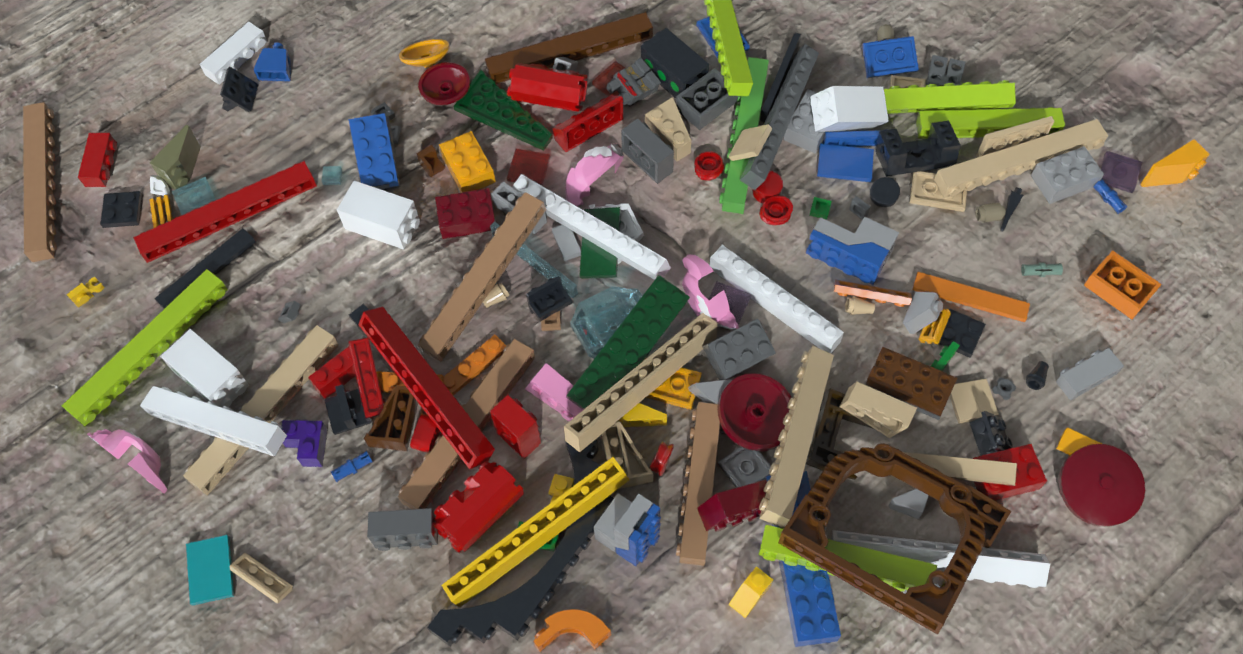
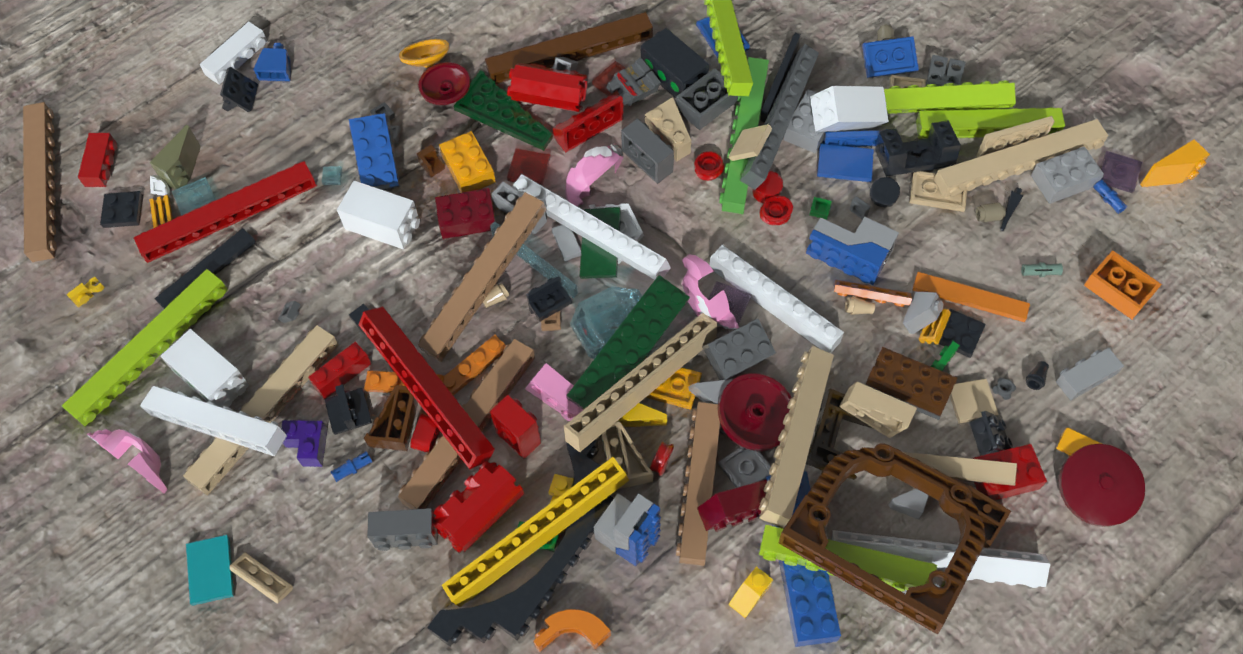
red tile [348,337,384,418] -> none

